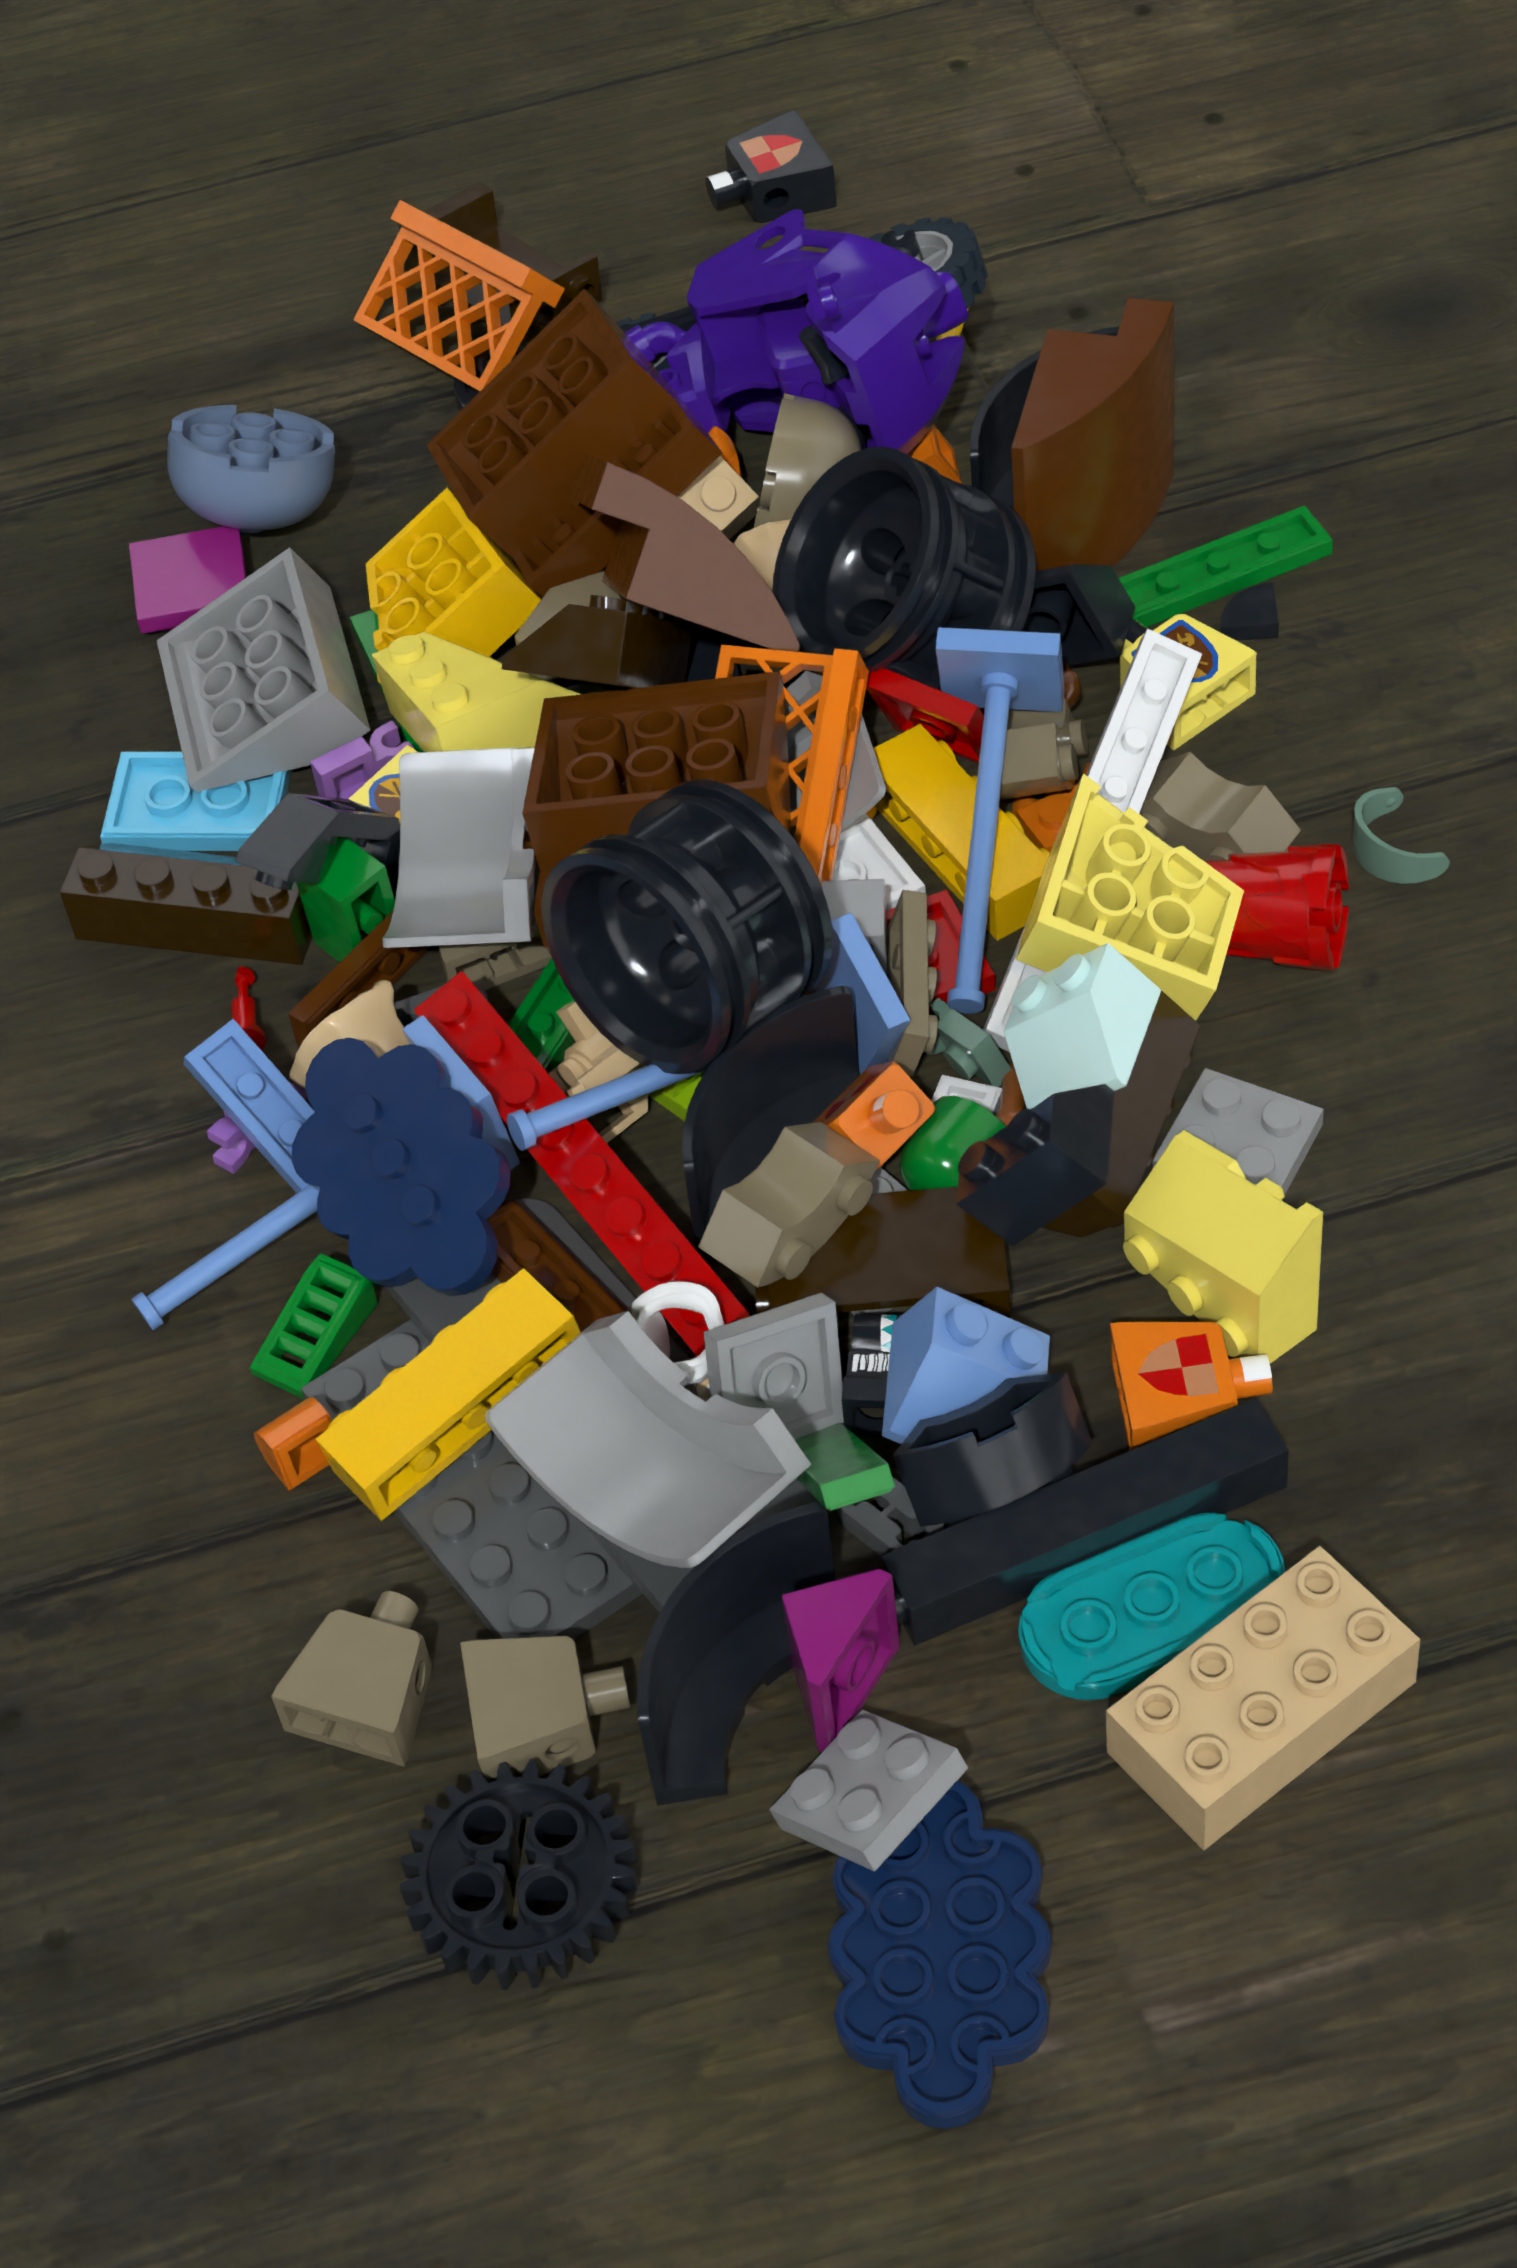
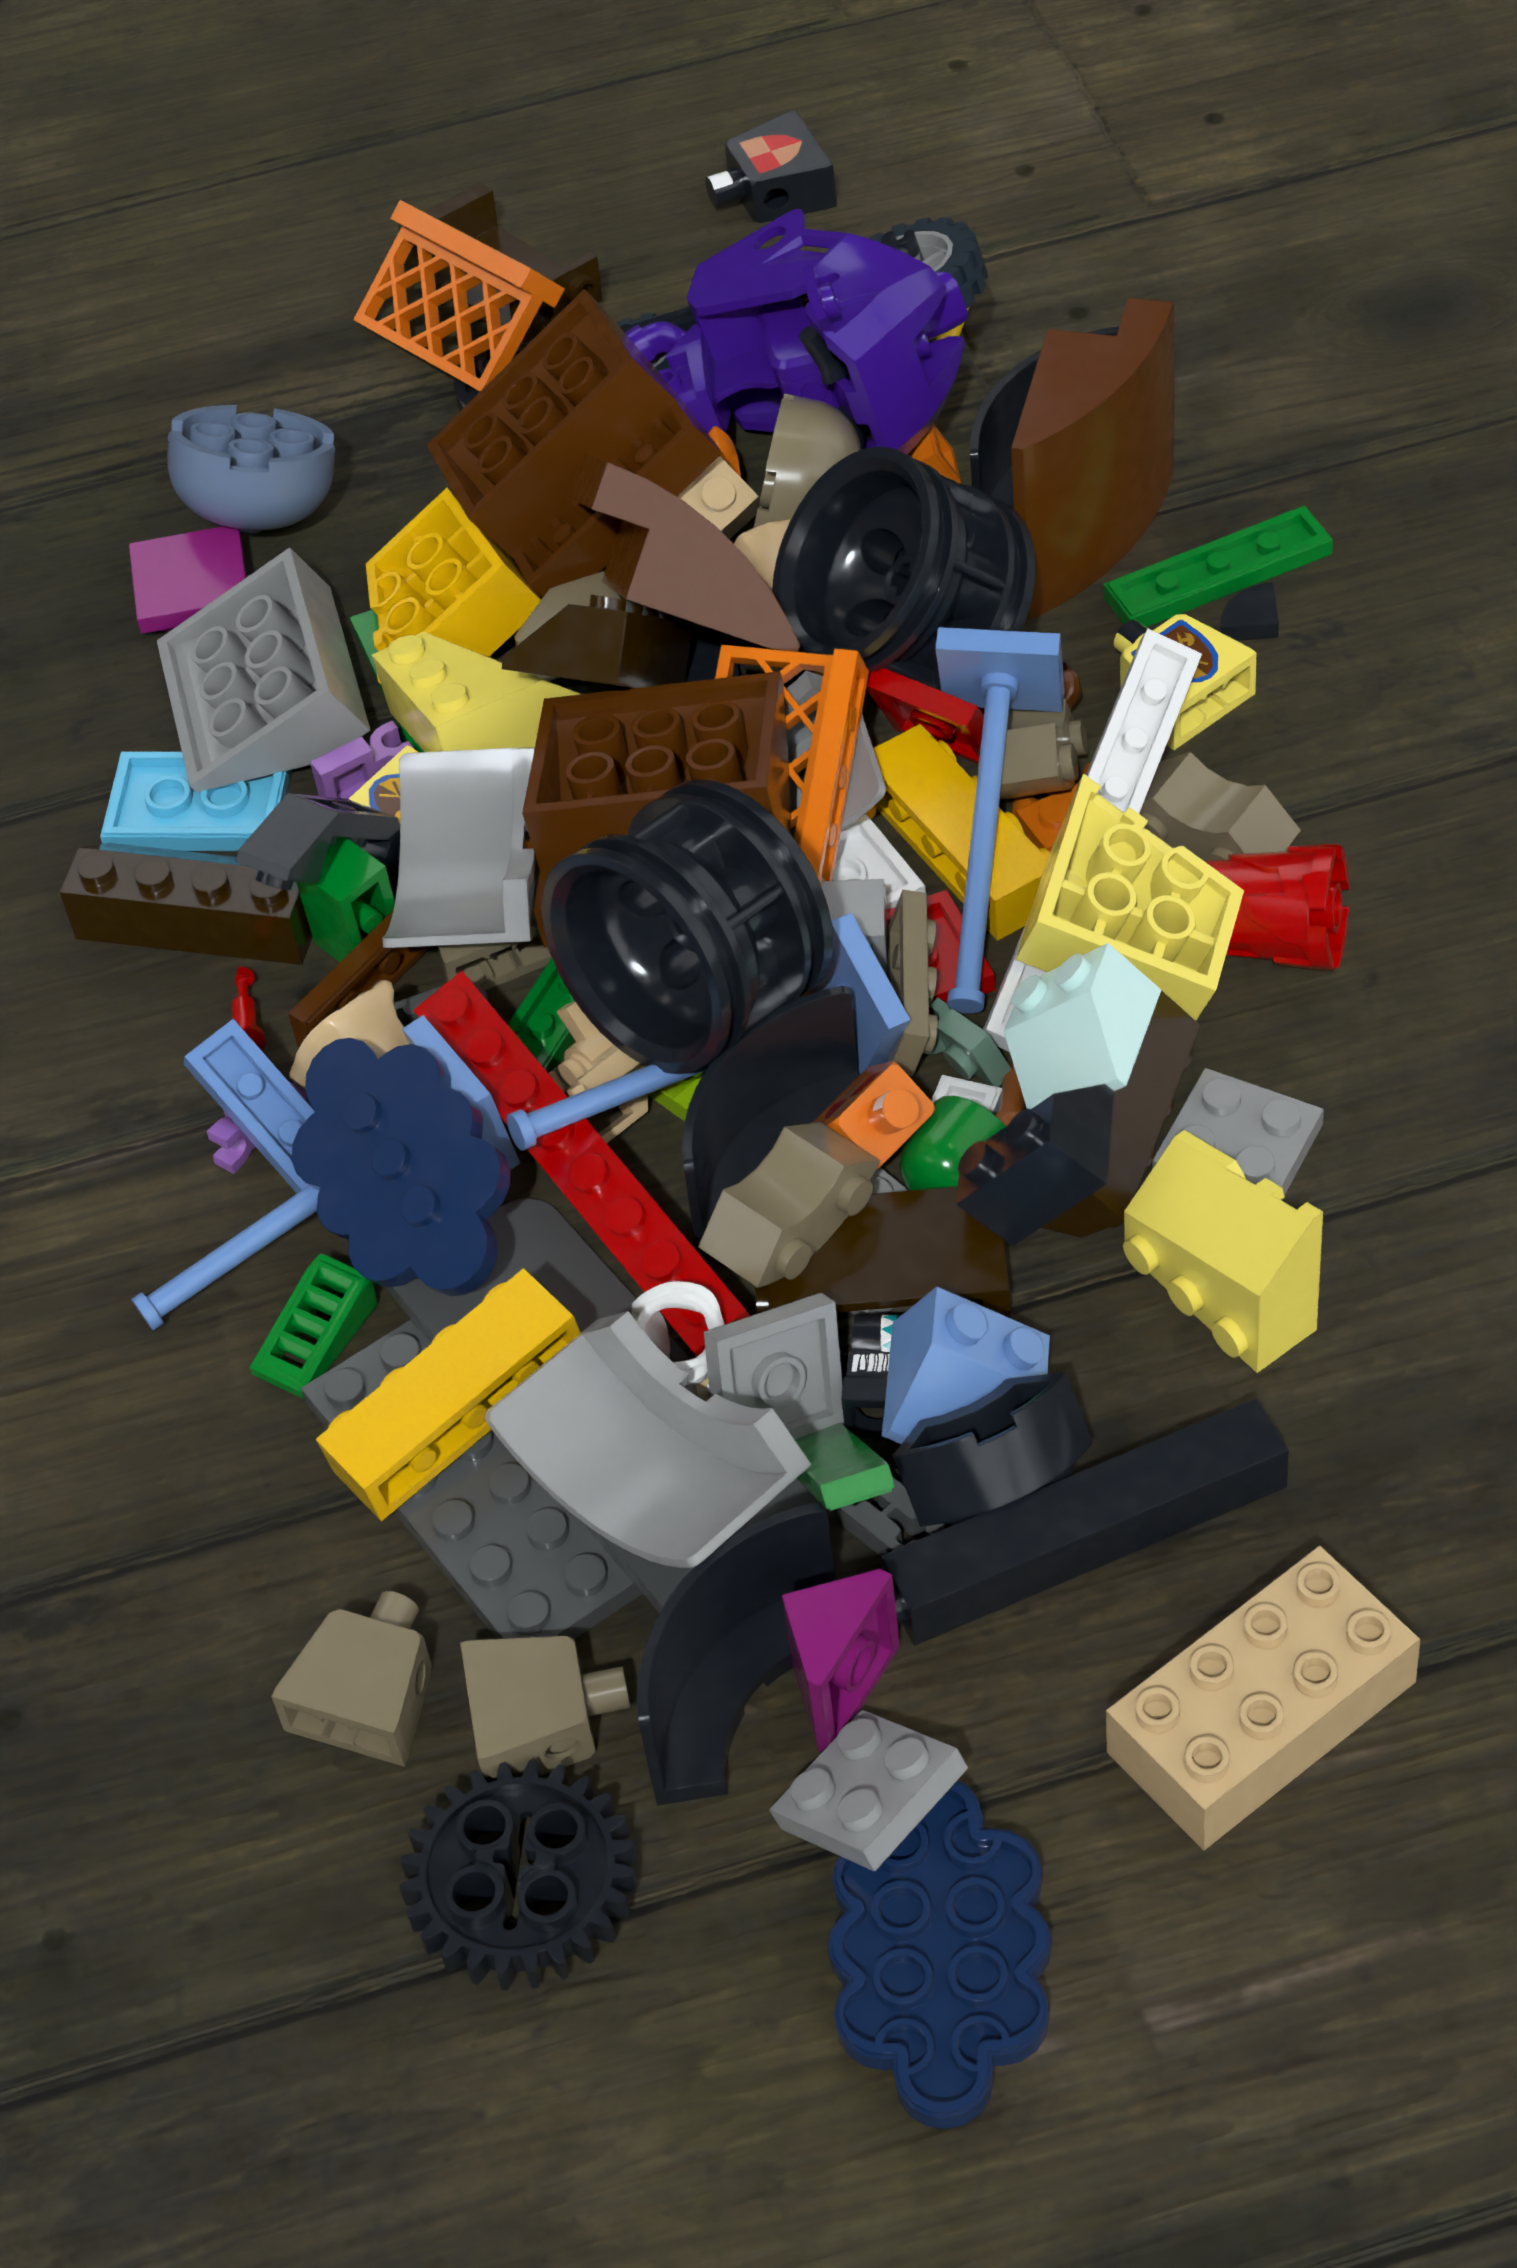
orange brick [253,1396,332,1490] -> none
reddish brown tile [487,1200,625,1332] -> none
teal tile [1018,1513,1285,1700] -> none
black slope [1021,564,1135,666] -> none
orange torso [1110,1322,1273,1451] -> none
sand green helmet [1352,787,1450,884] -> none

